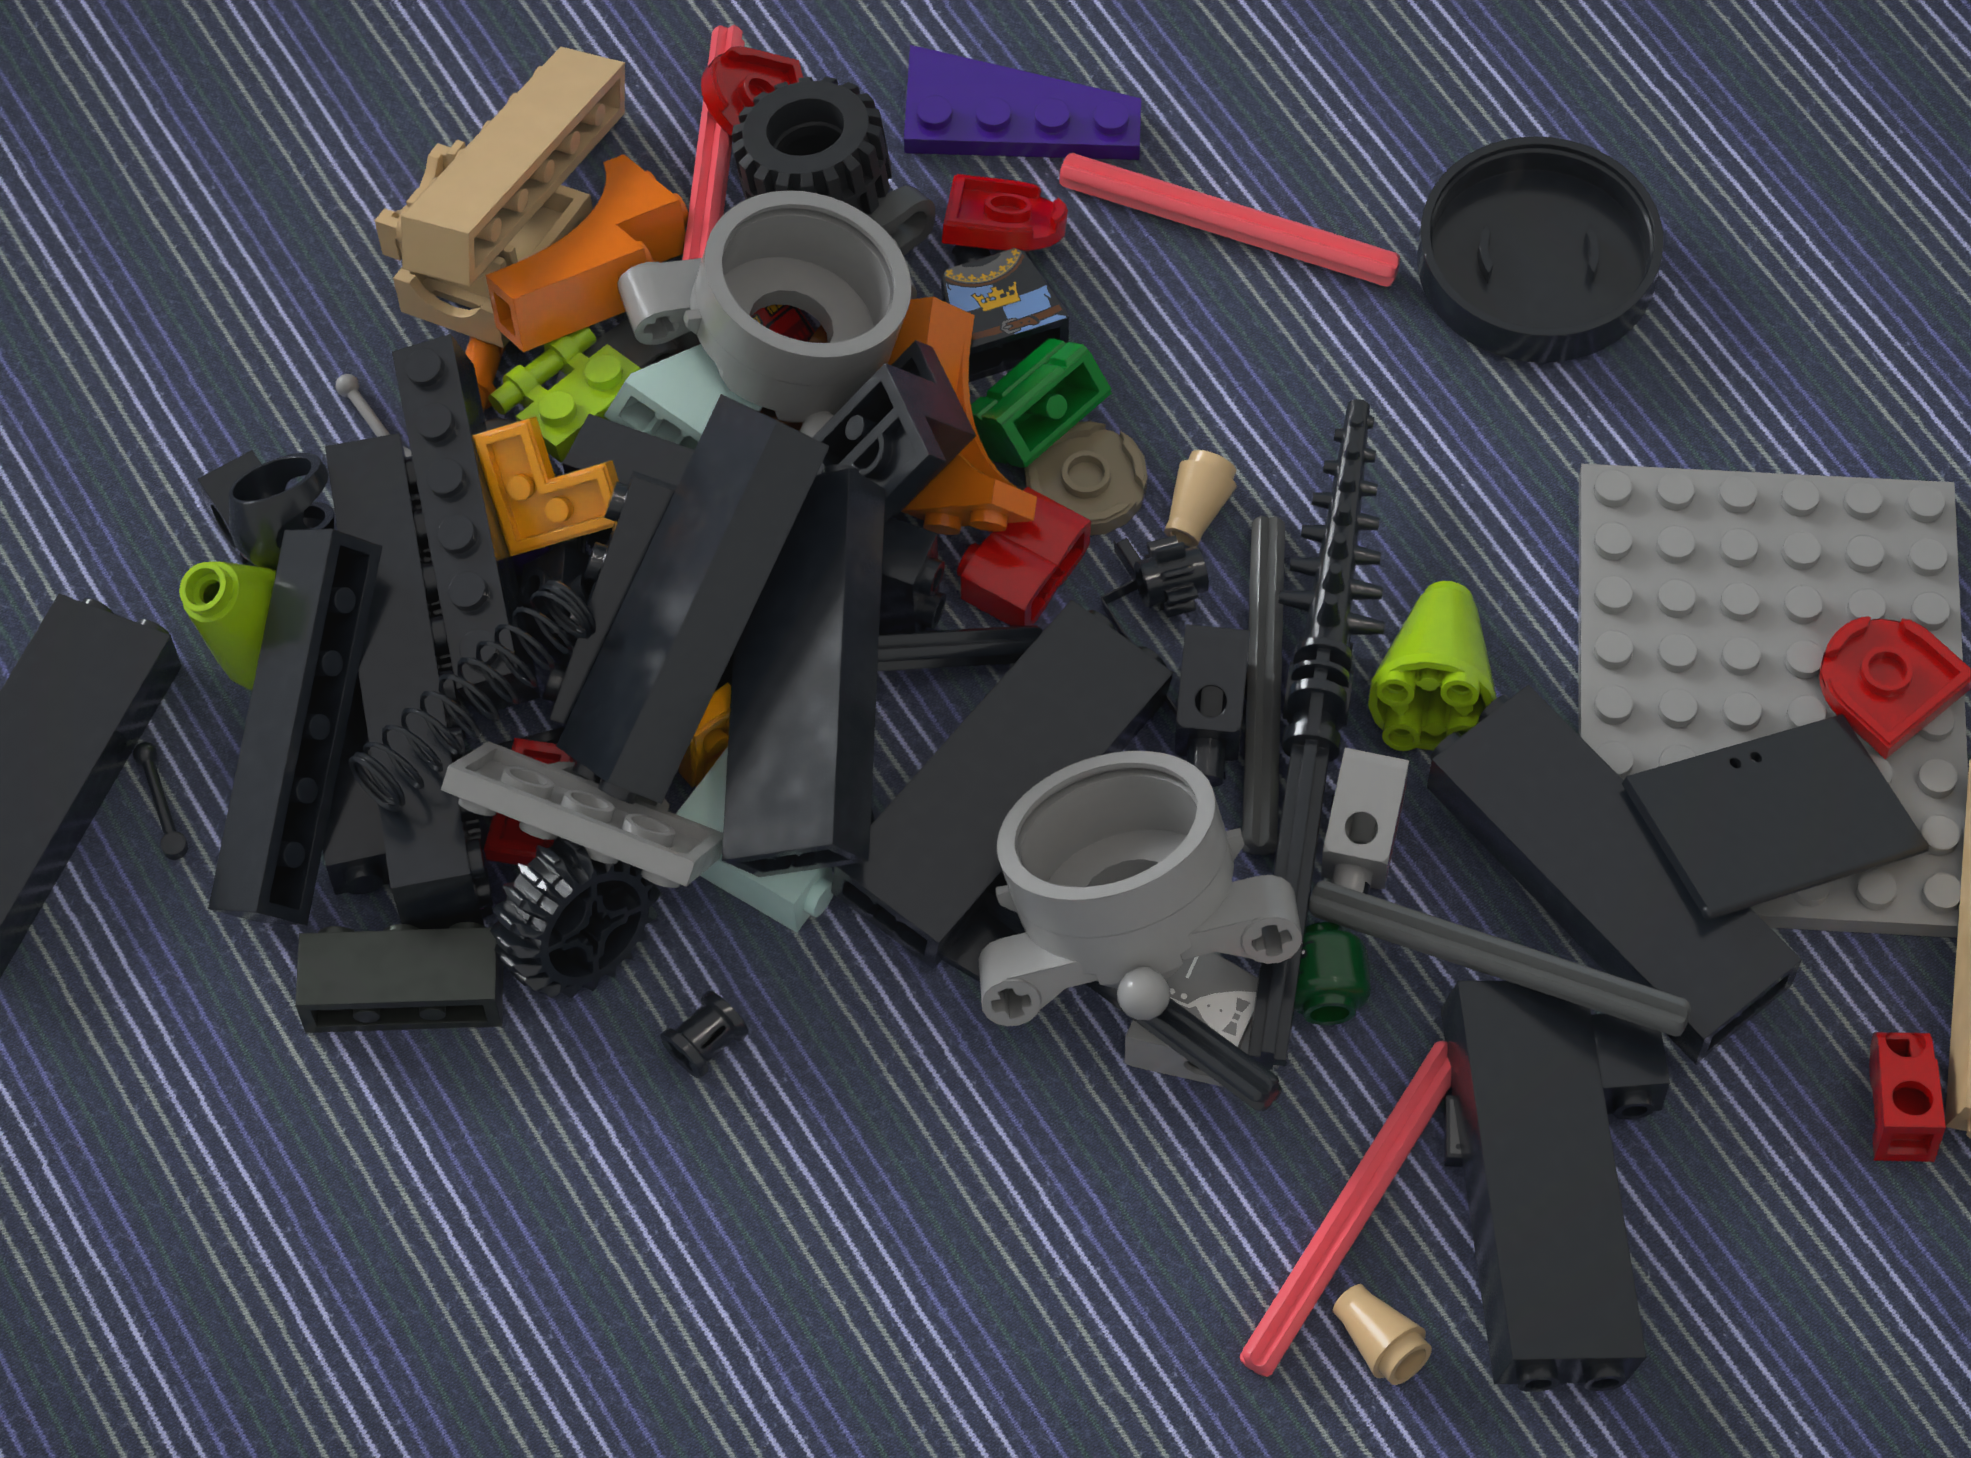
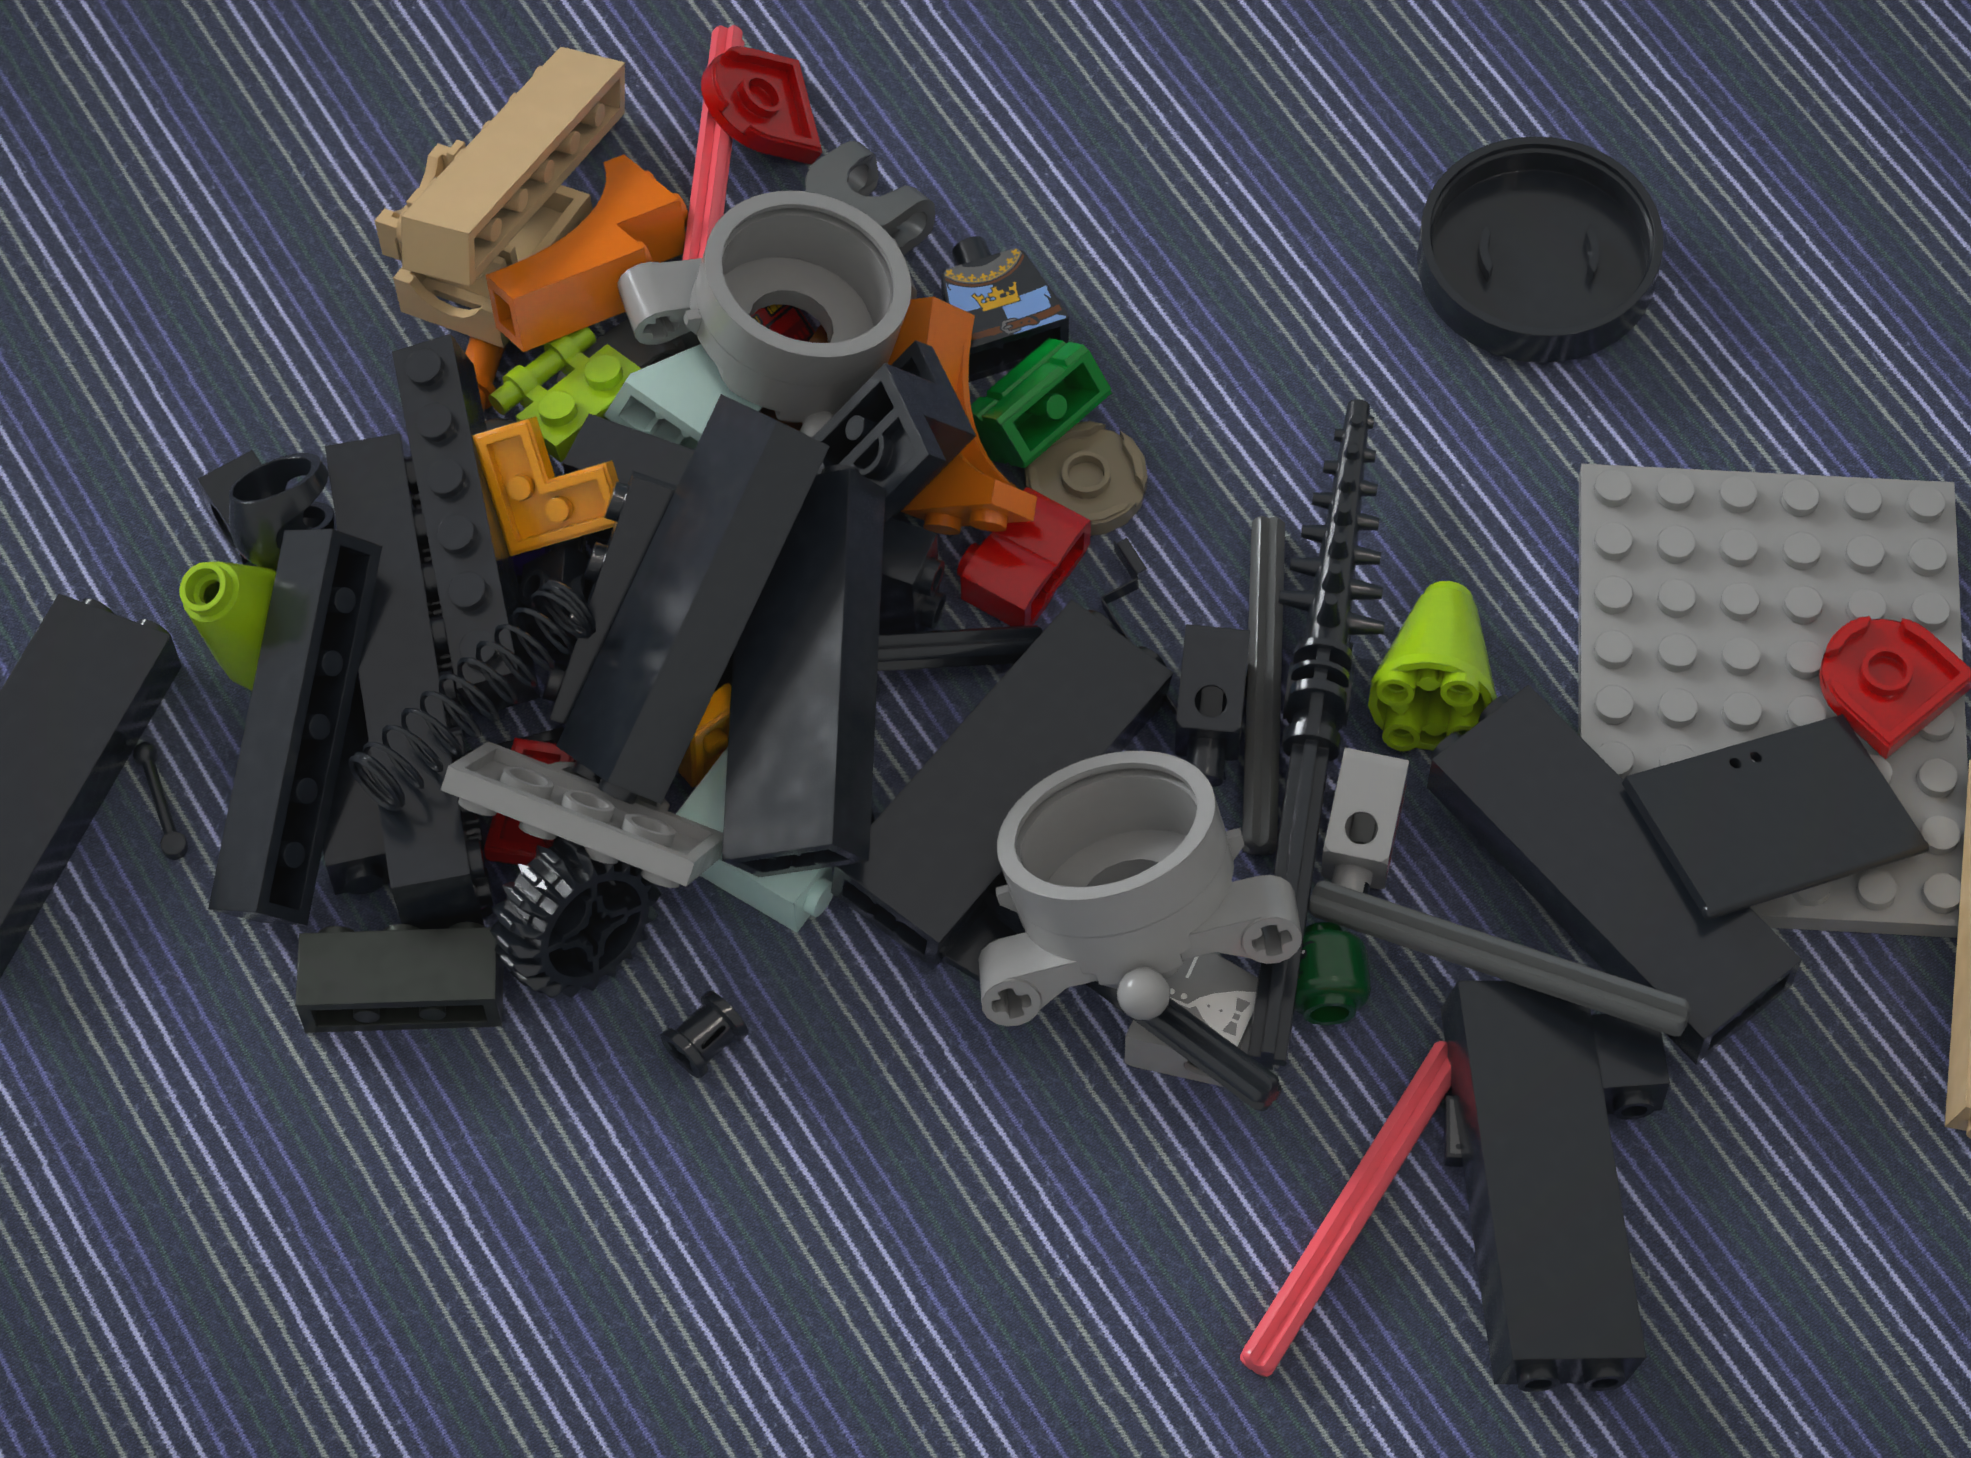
light grey hinge [335,374,412,457] -> none
black tyre [732,77,892,214] -> none
dark purple wing [904,45,1141,160] -> none
red tile [942,174,1068,251] -> none
coral axle [1059,153,1400,287] -> none
black gear [1134,535,1209,618] -> none
tan cone [1164,450,1237,547] -> none
tan cone [1333,1284,1432,1385] -> none
red leg [1869,1032,1946,1162] -> none

